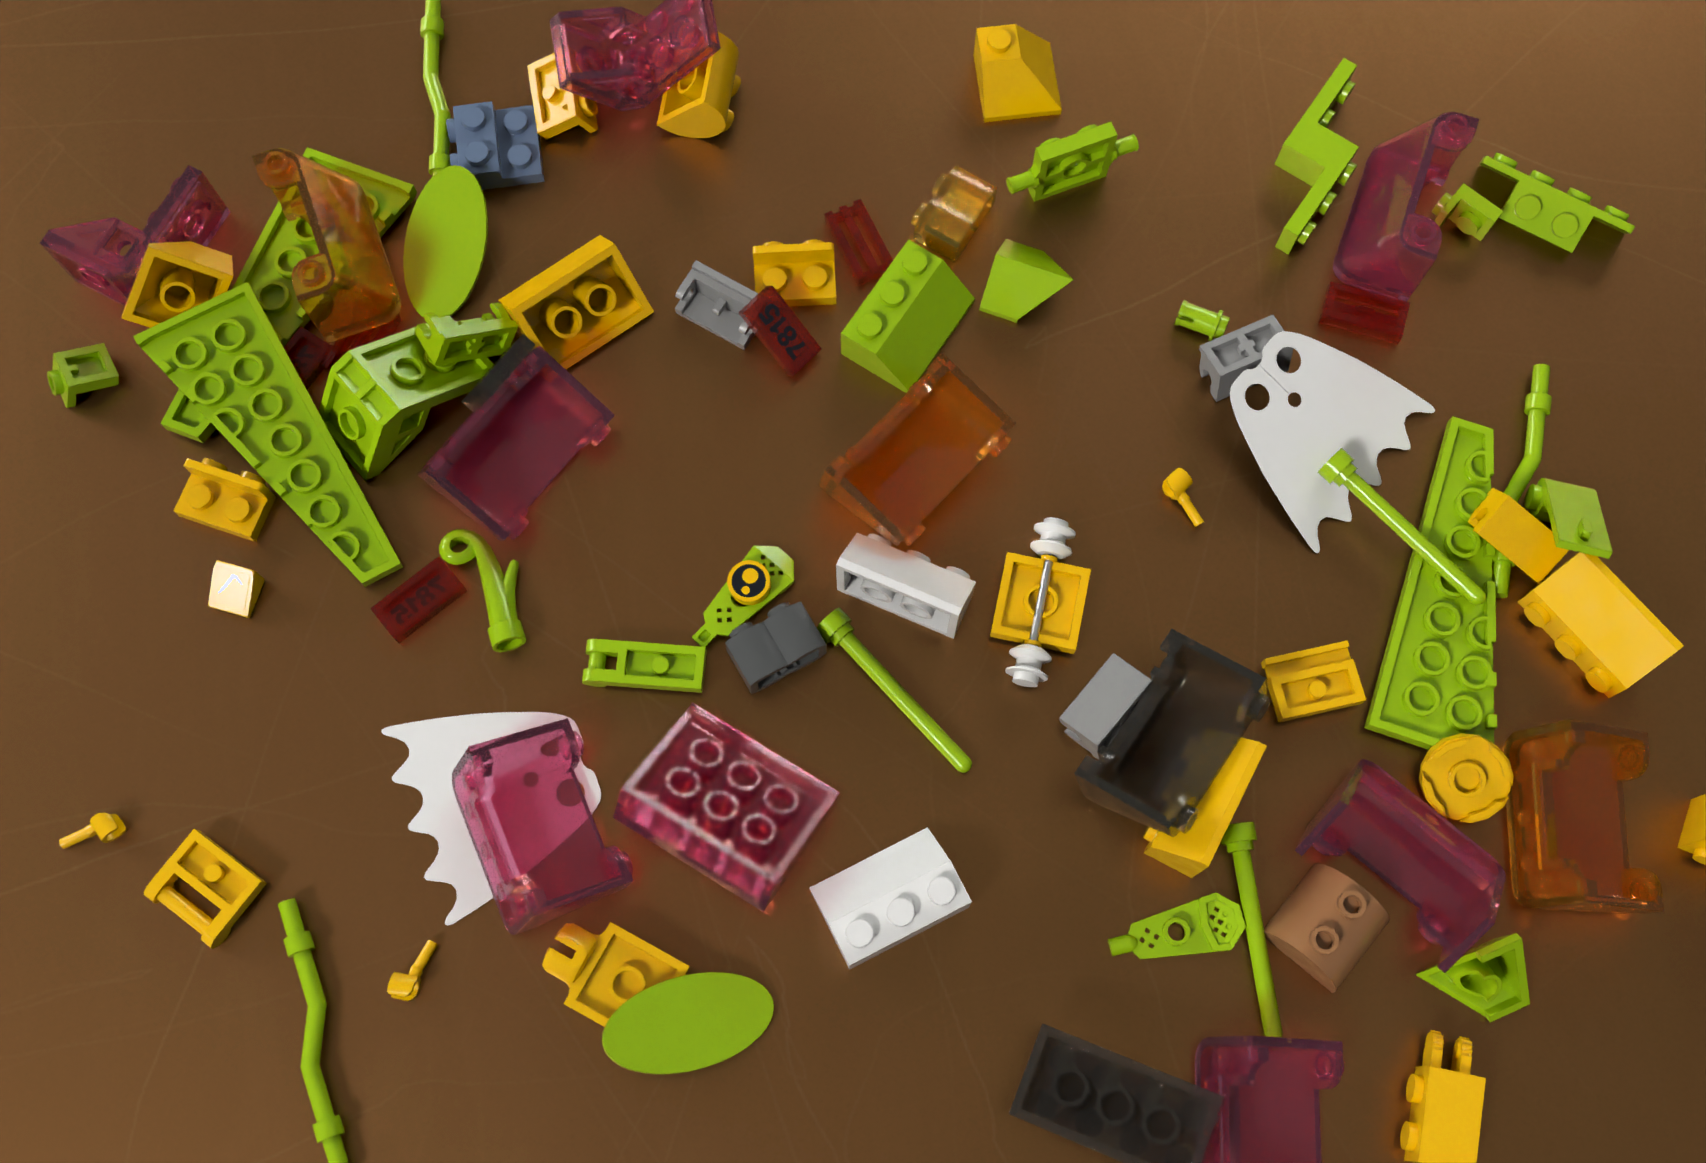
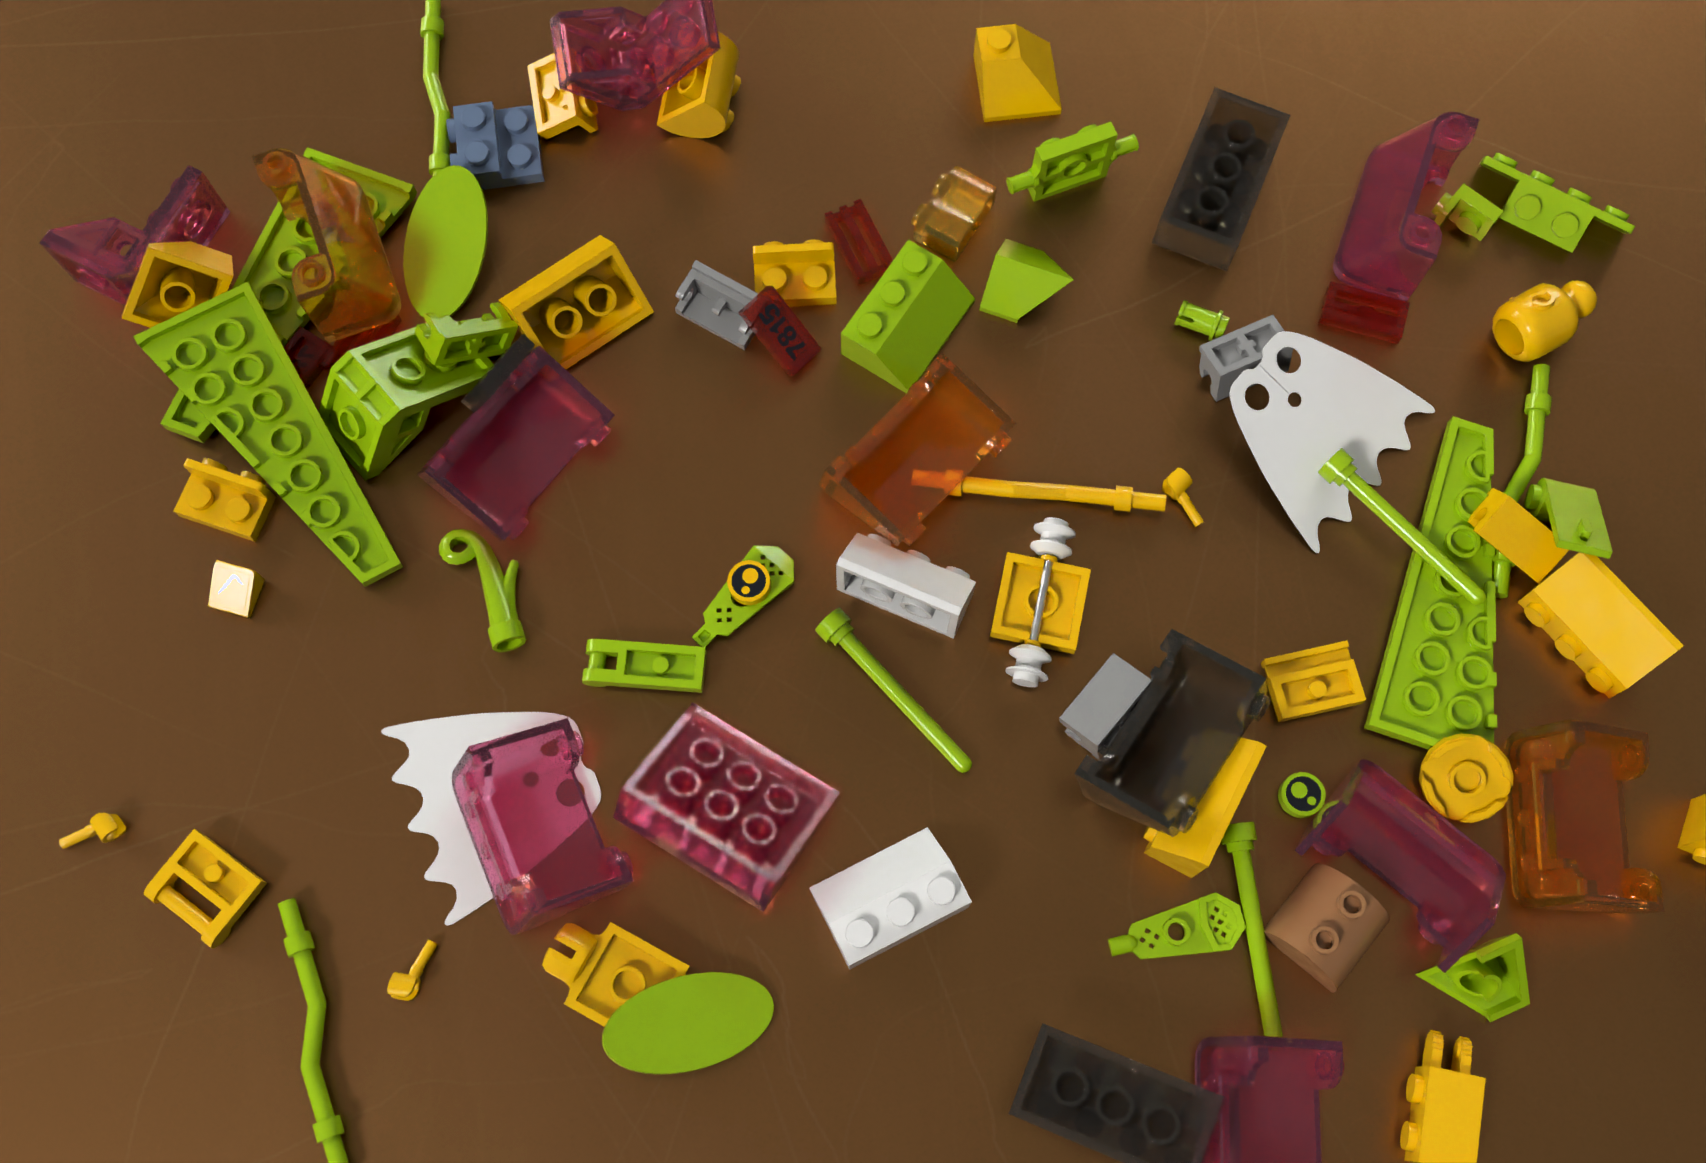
lime bracket [47,343,119,408] -> none
clear red tile [370,556,467,644] -> none
dark grey brick [725,601,827,694] -> none
lime bracket [1275,58,1359,255] -> none
none -> yellow bar [912,470,1167,512]
none -> clear smoke brick [1152,88,1290,271]
none -> tile [1278,772,1326,818]
none -> yellow piece [1492,280,1597,362]

